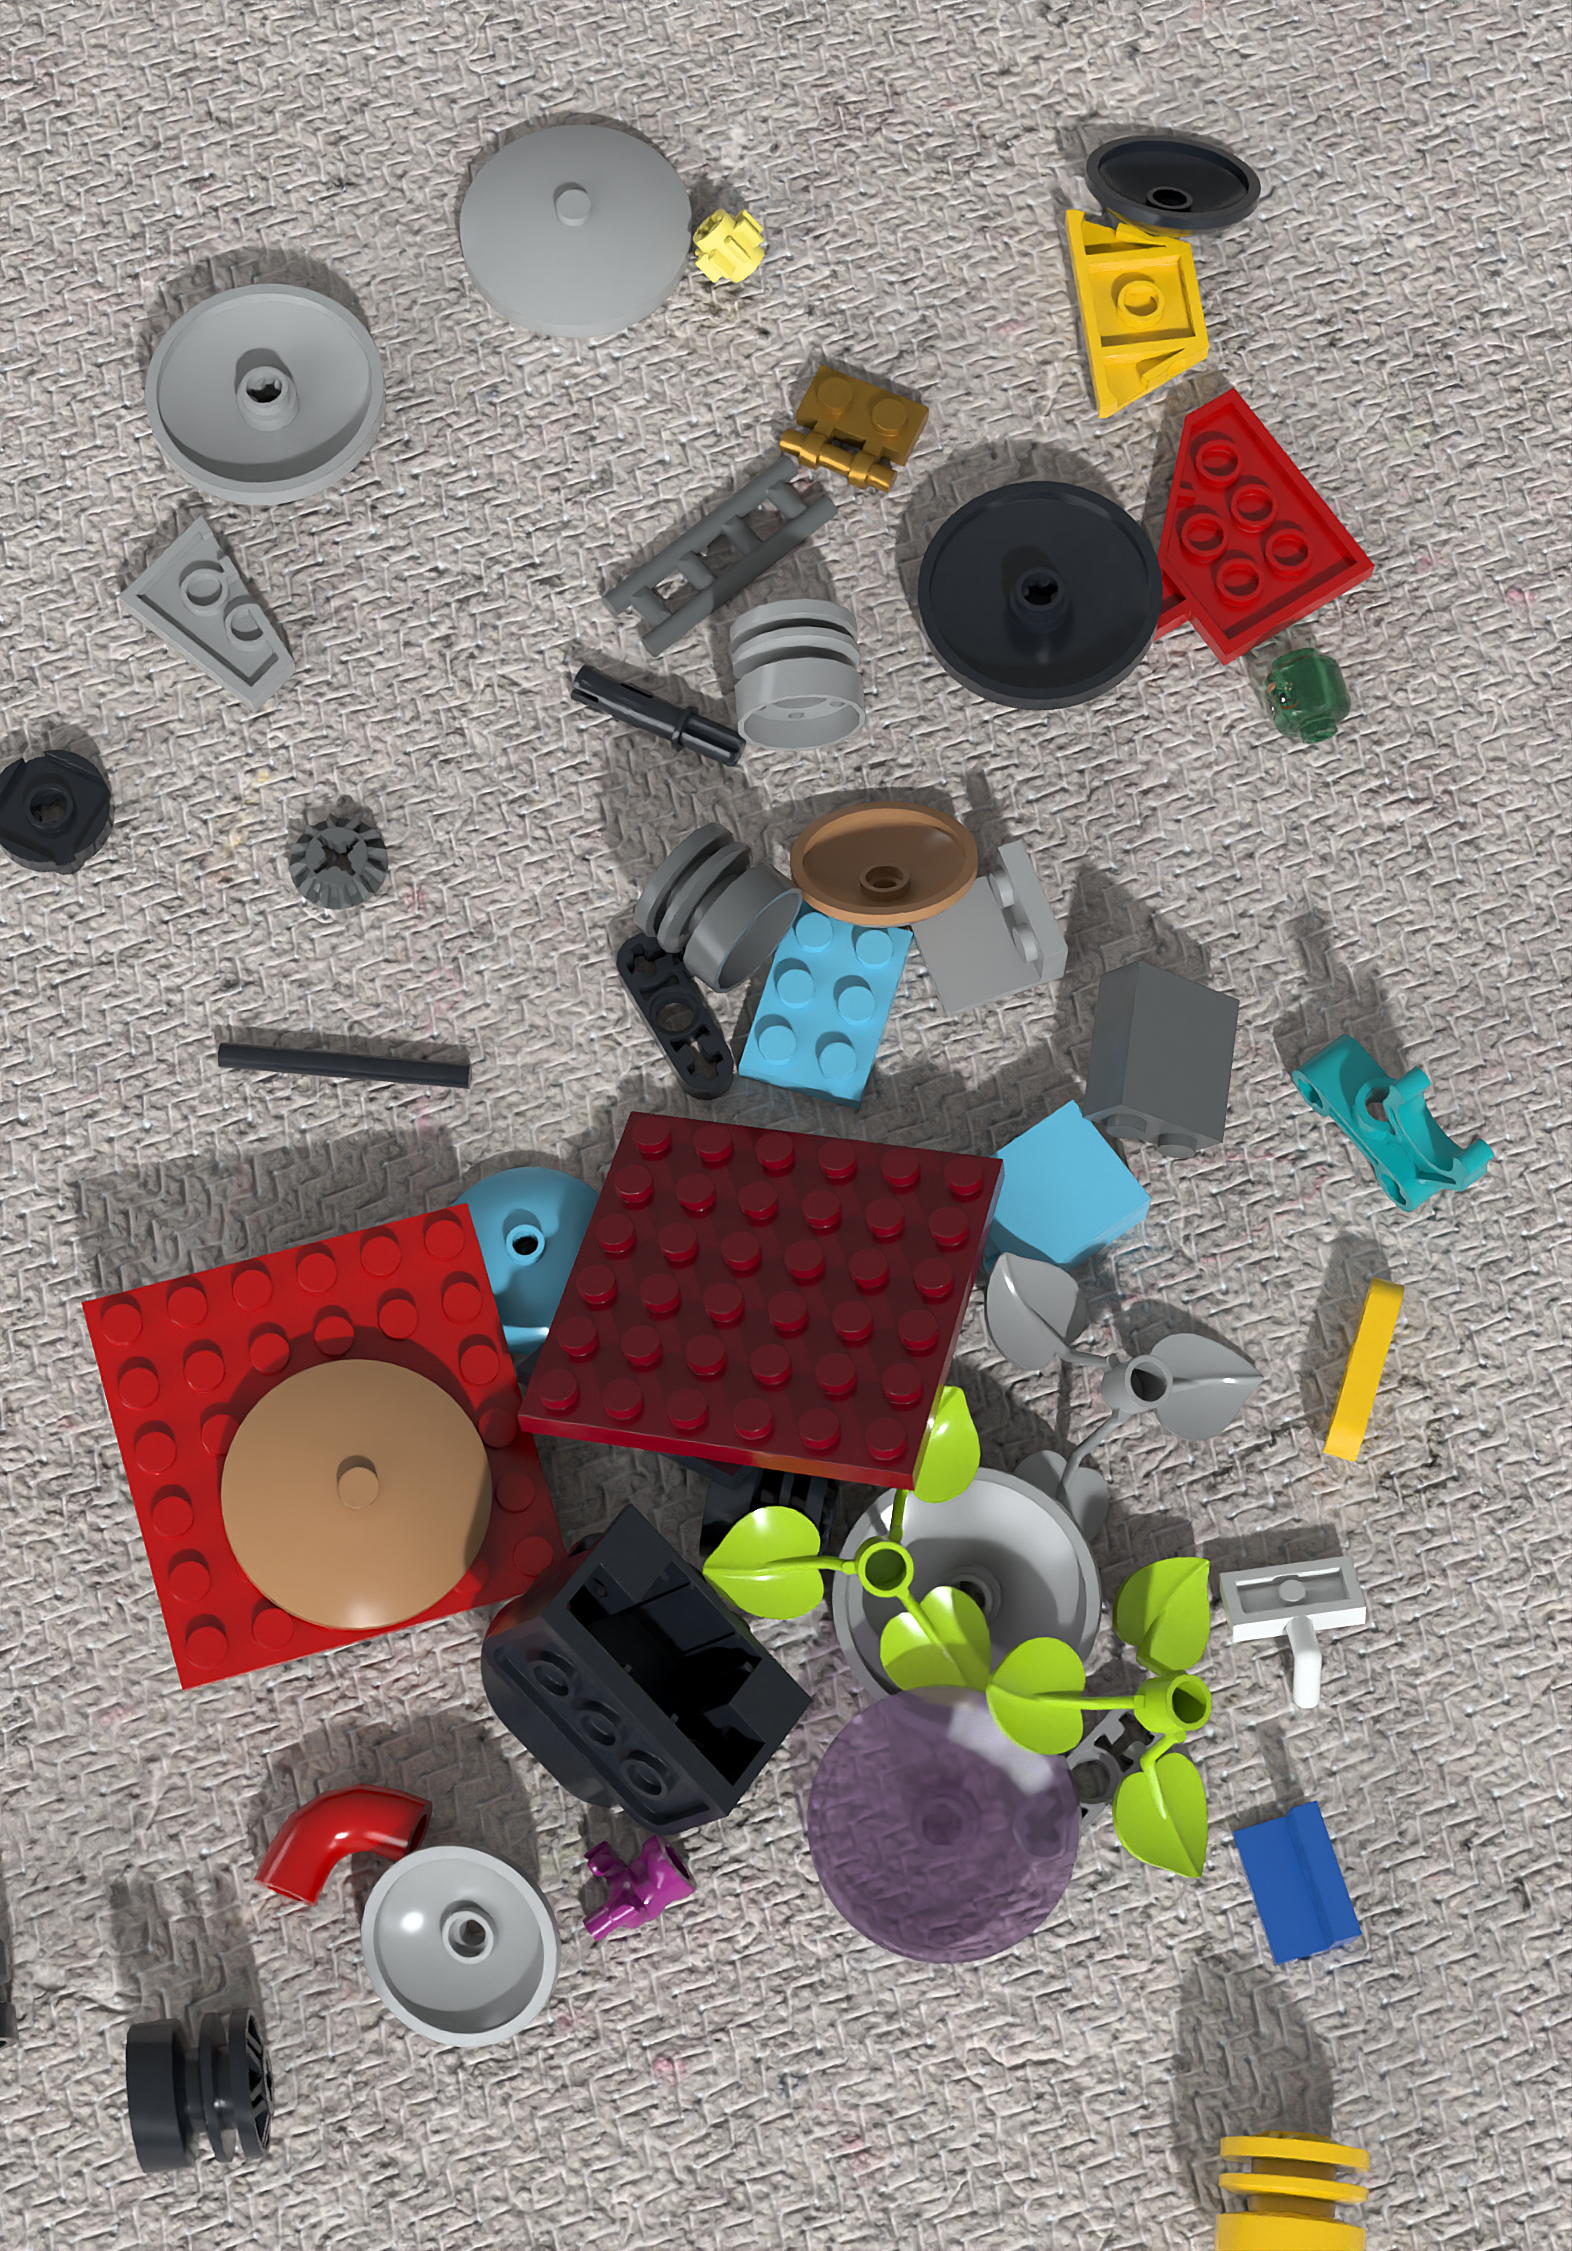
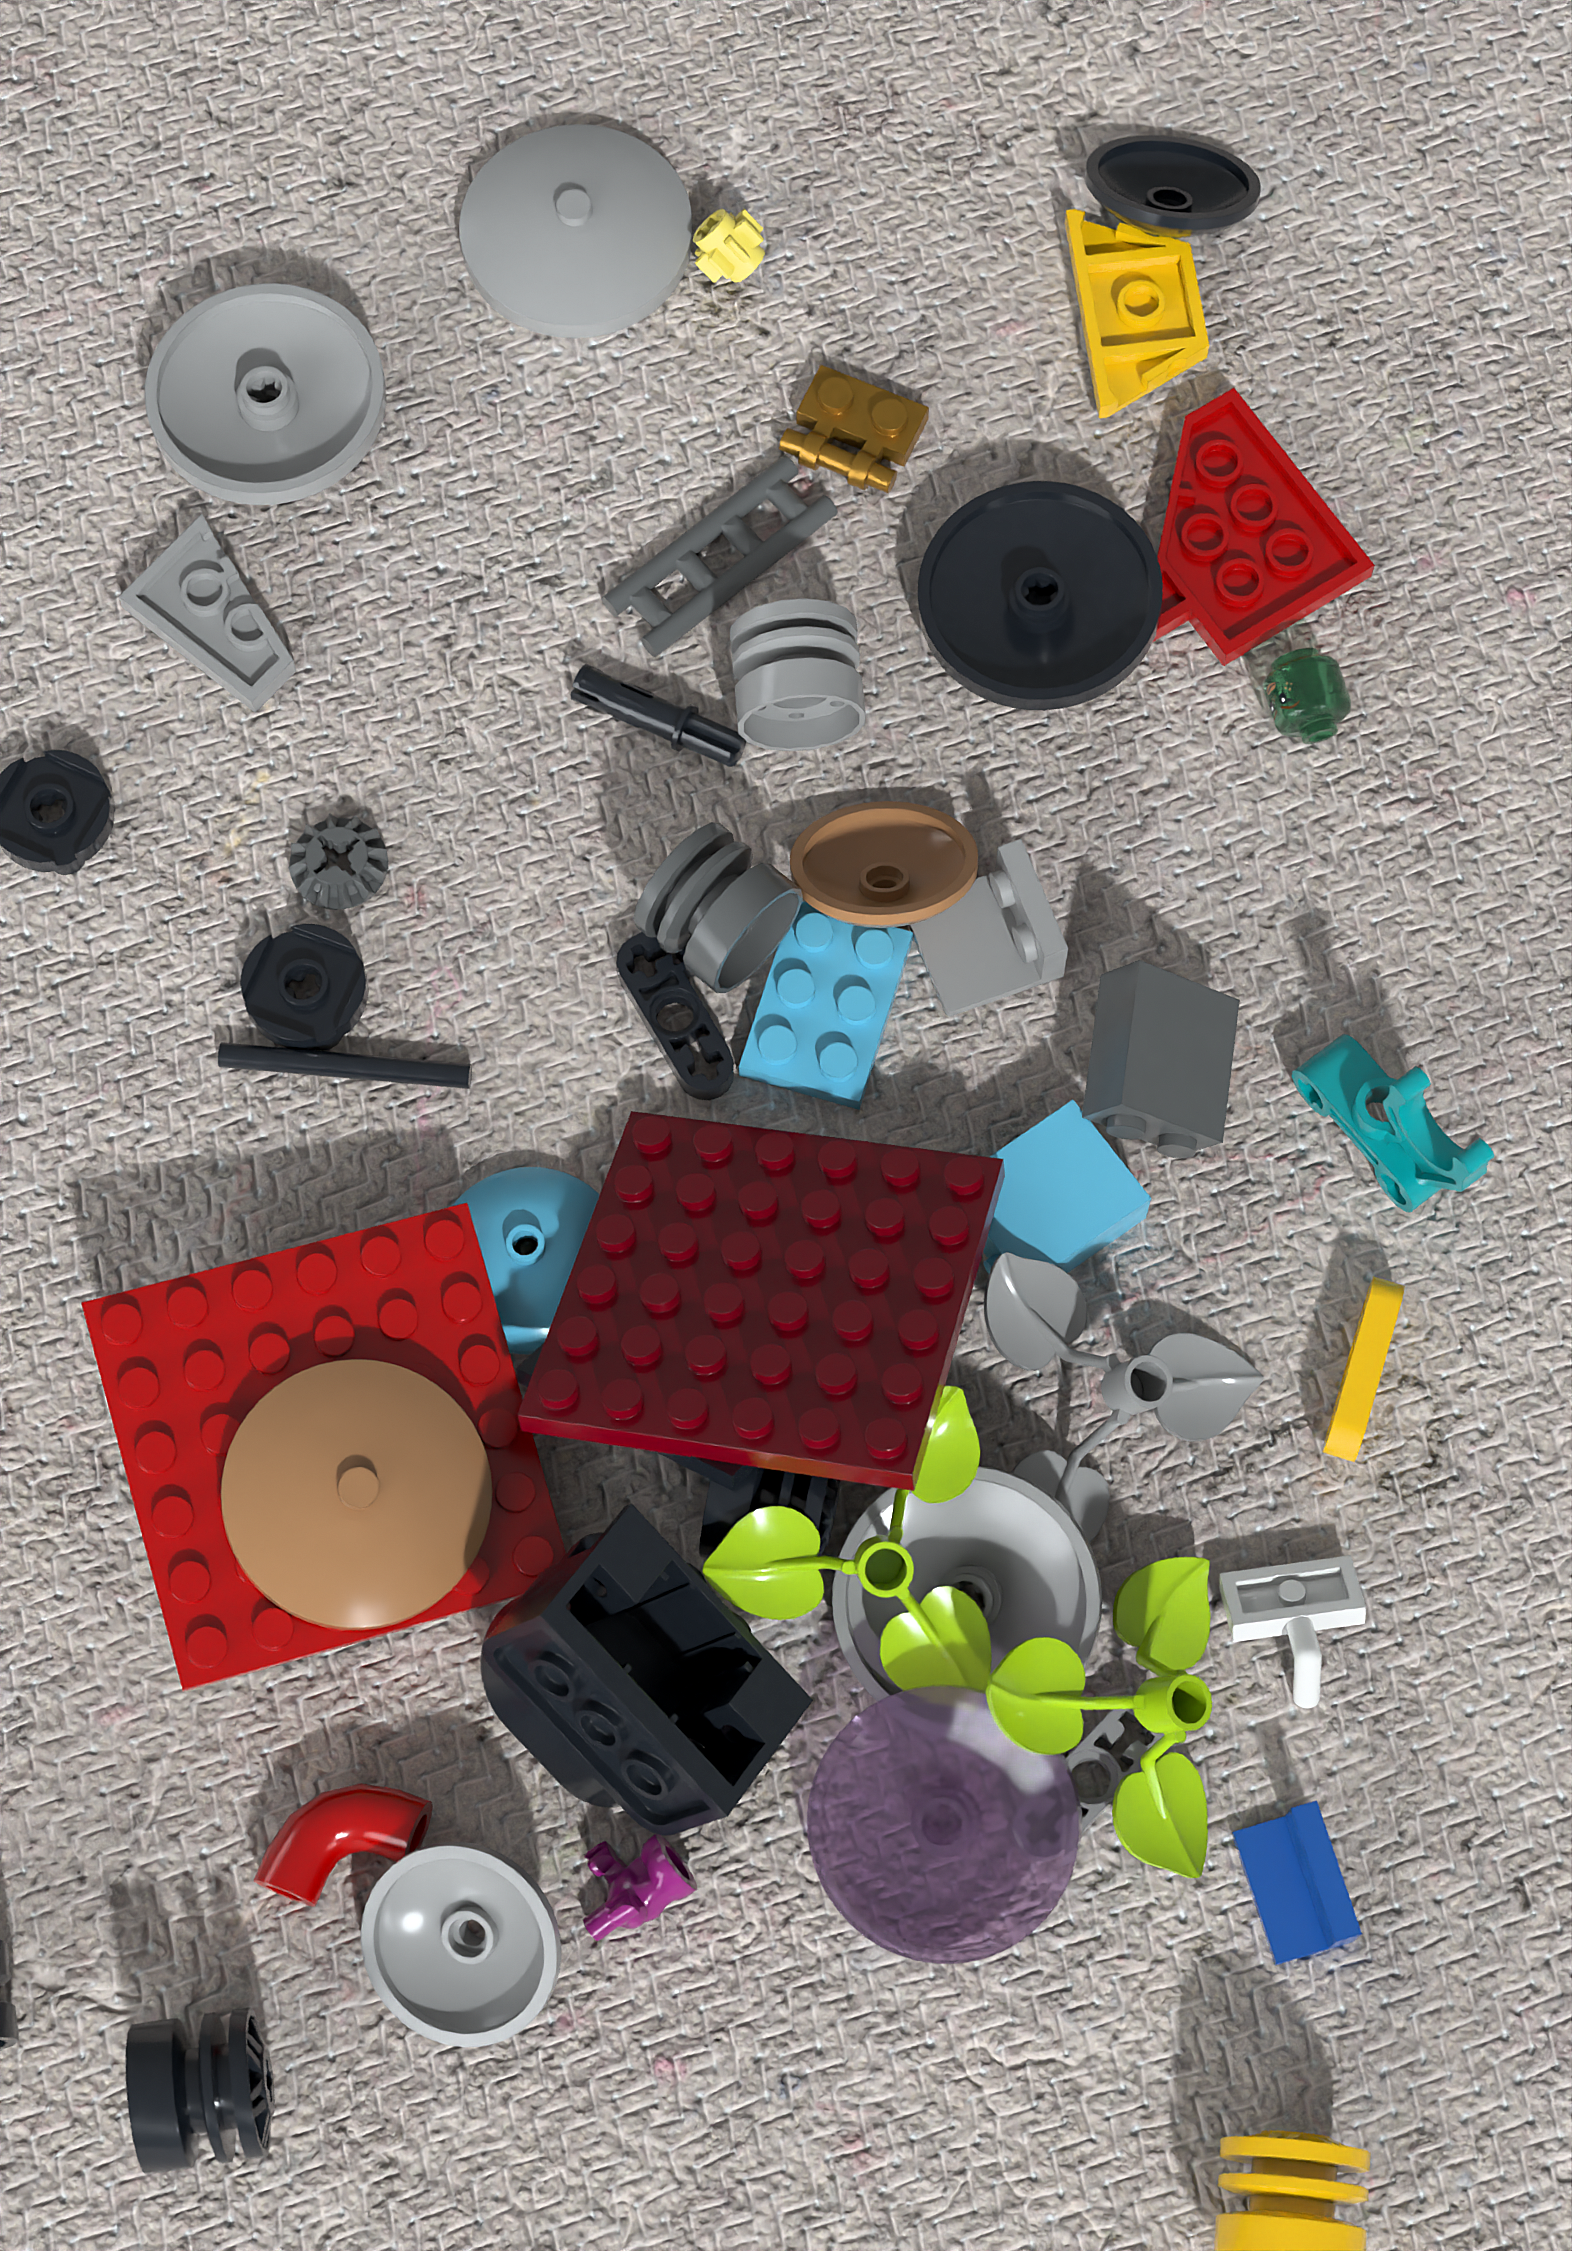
none -> black plate [240,923,369,1051]

